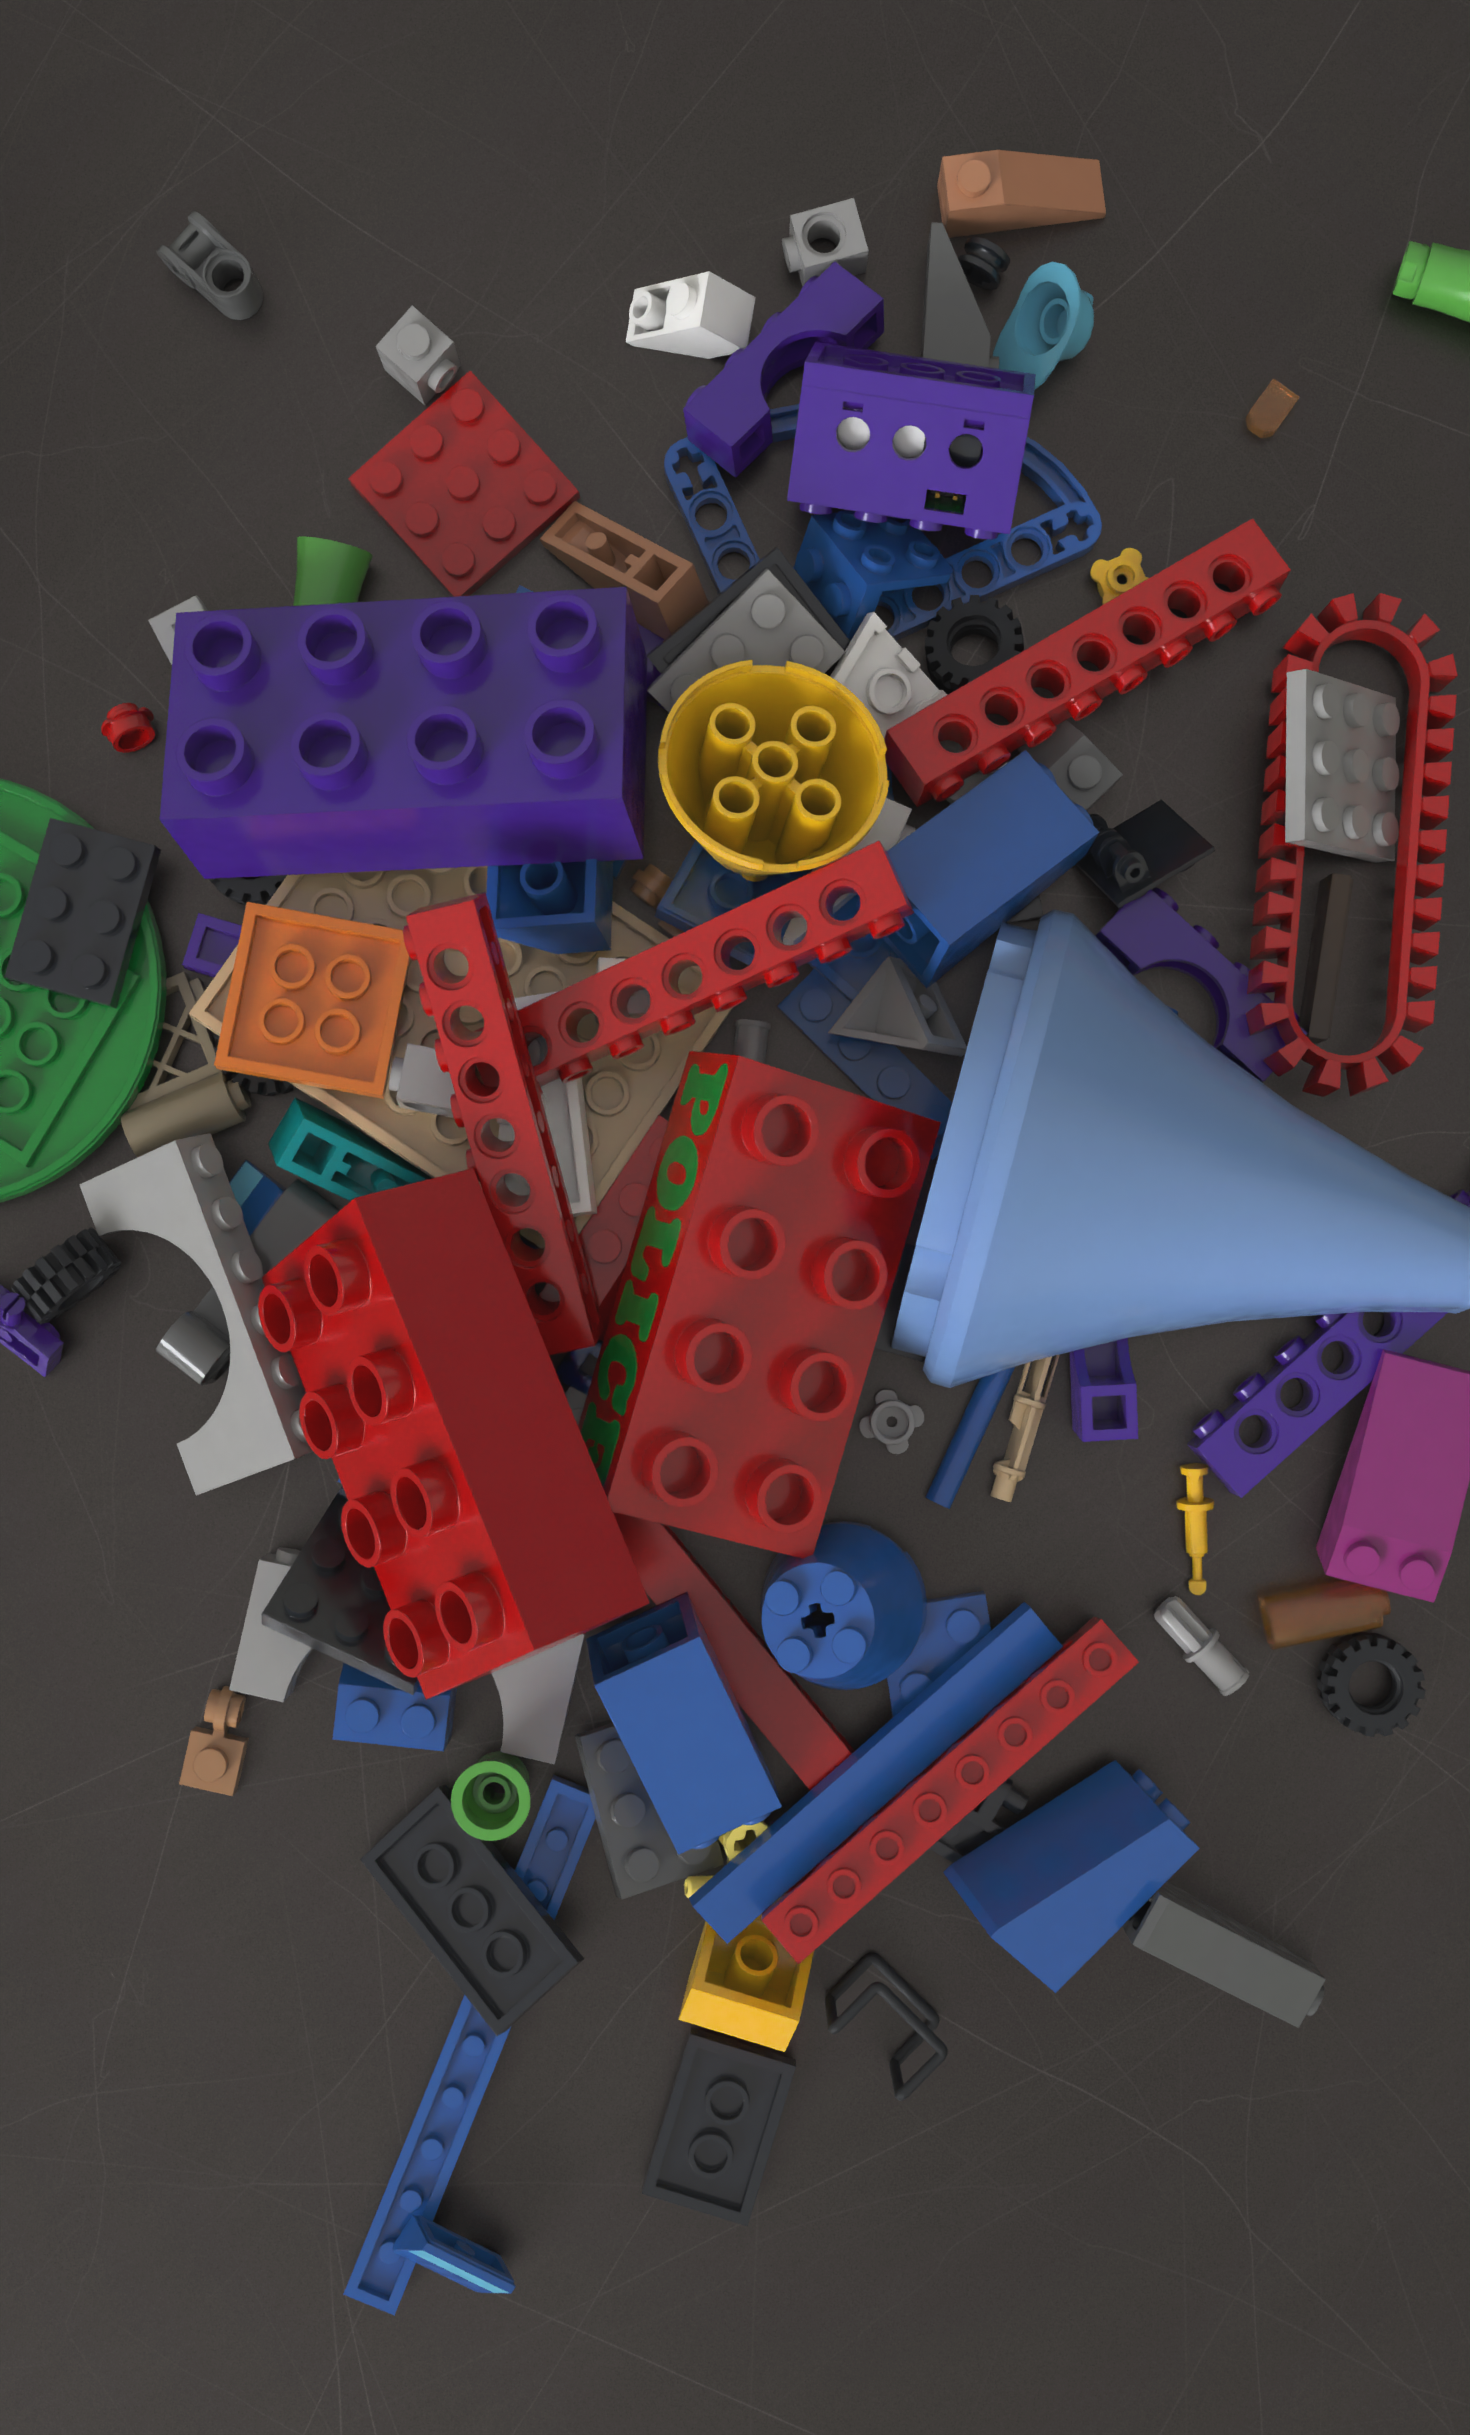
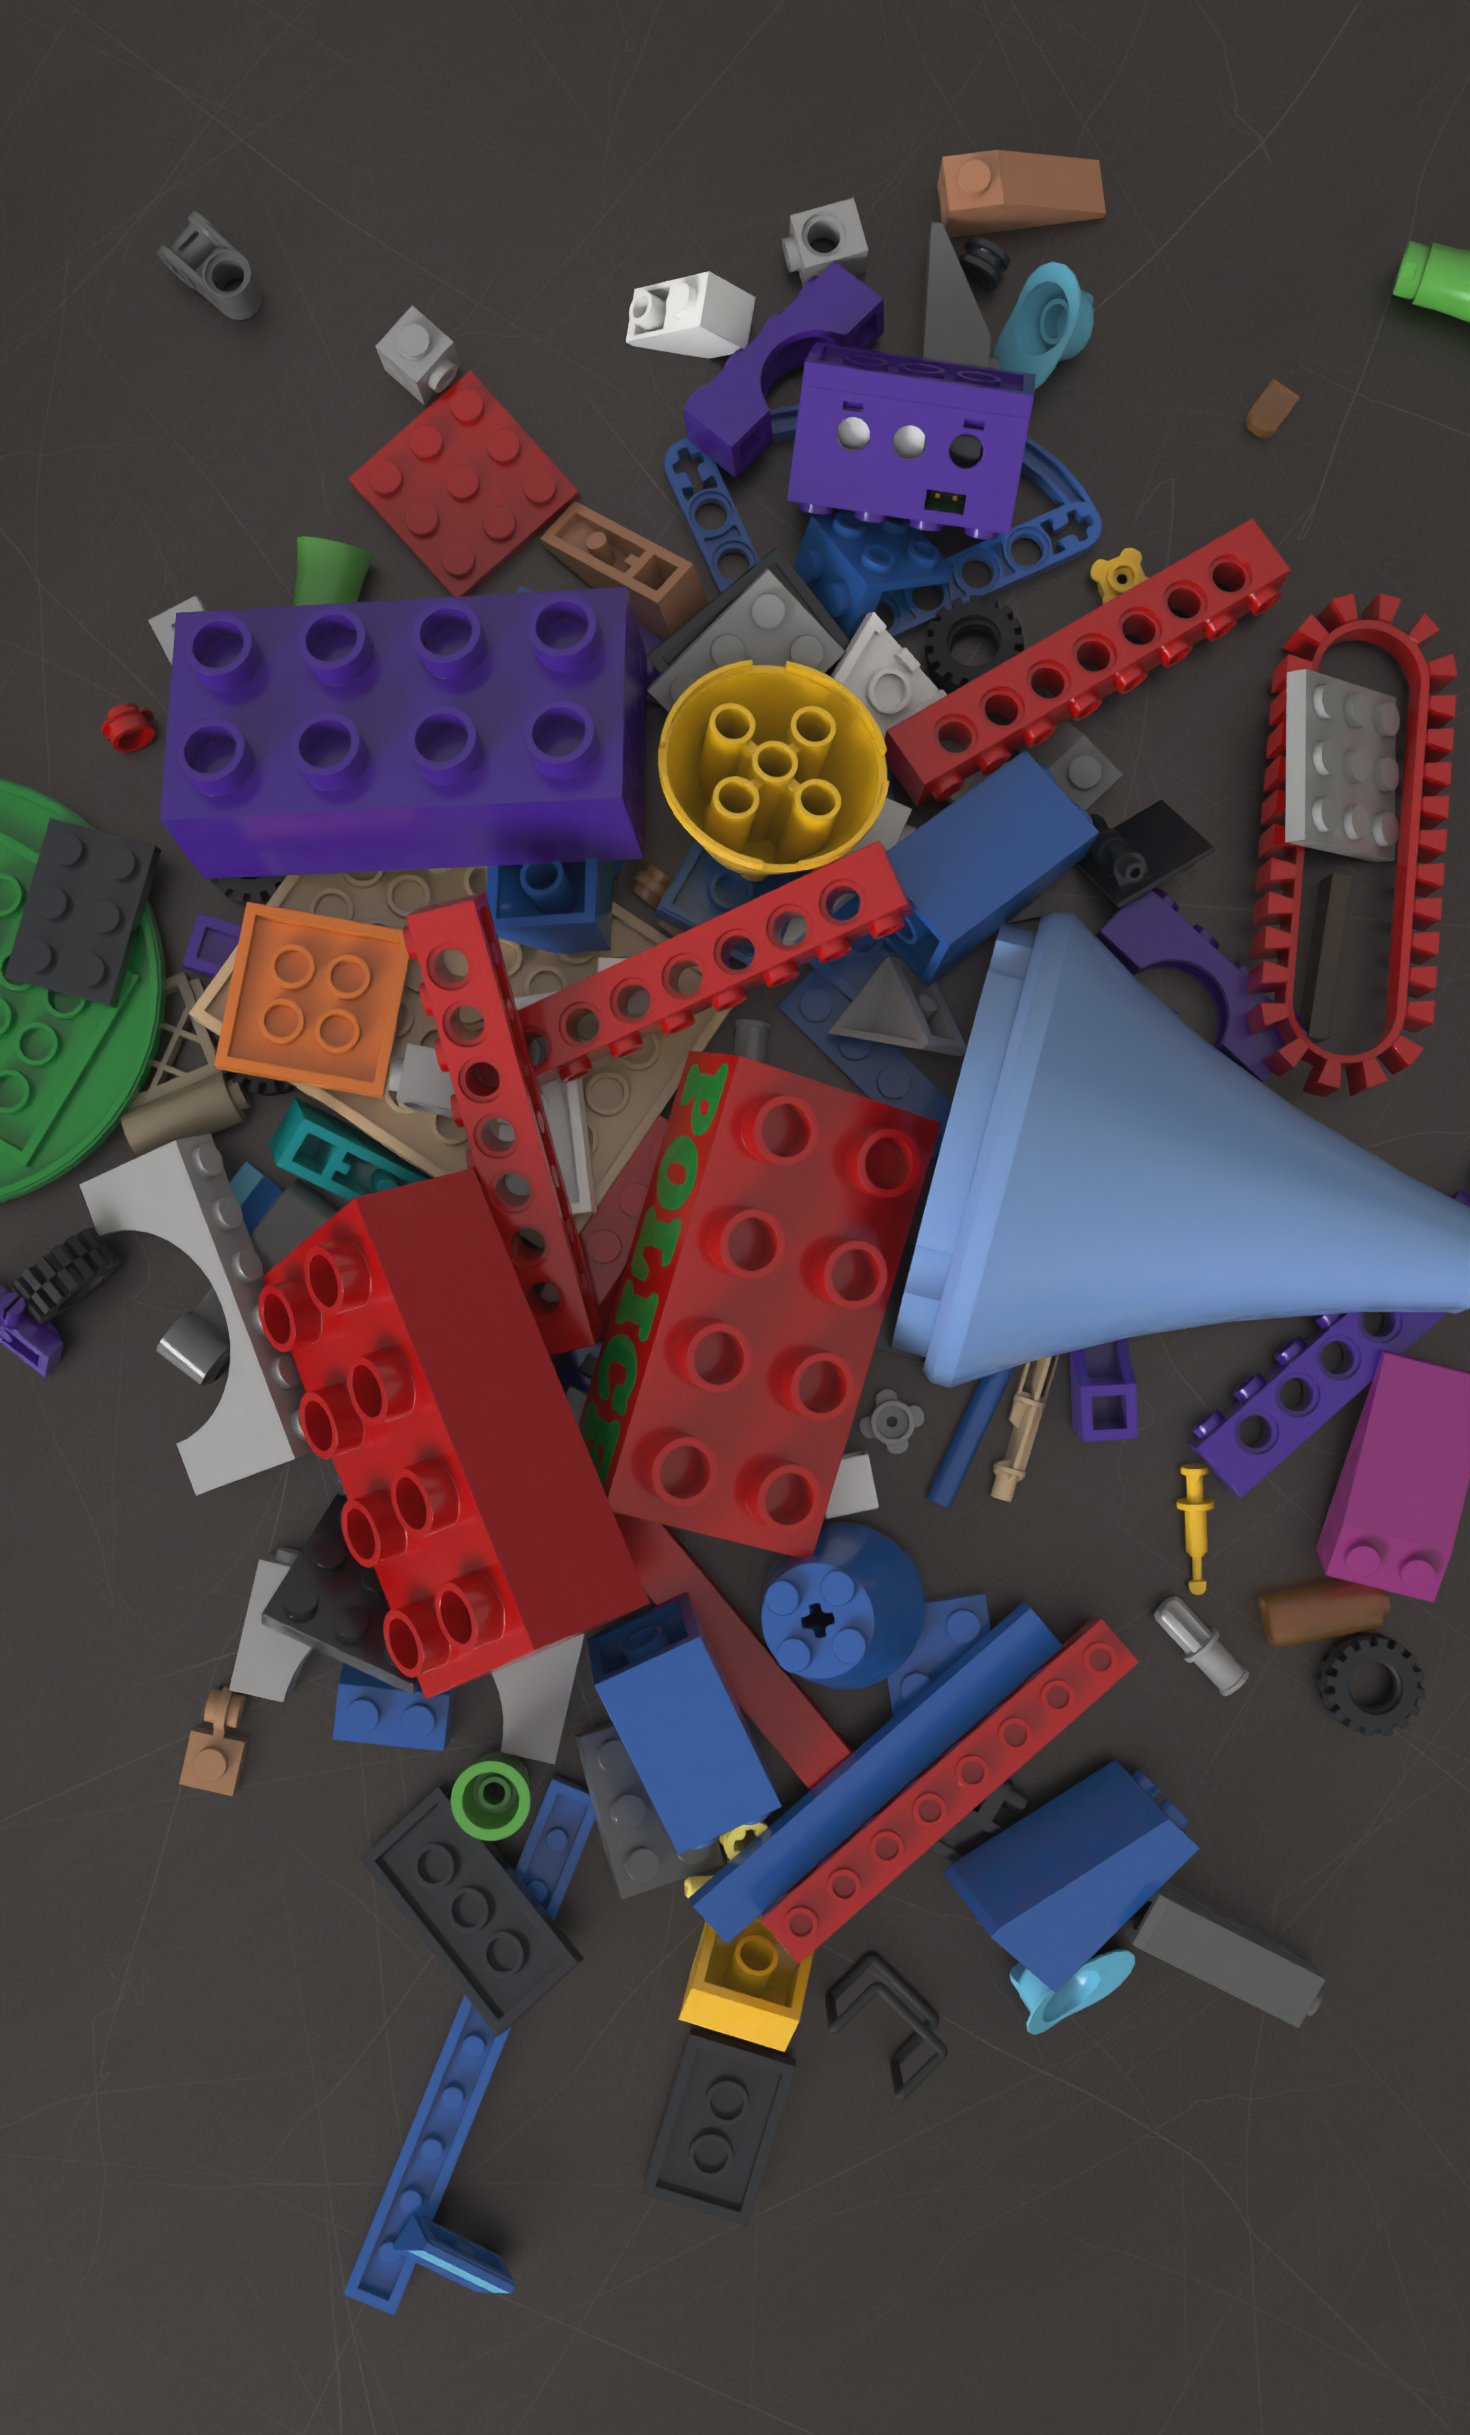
none -> white piece [825,1450,879,1519]
none -> medium azure piece [1010,1949,1135,2035]

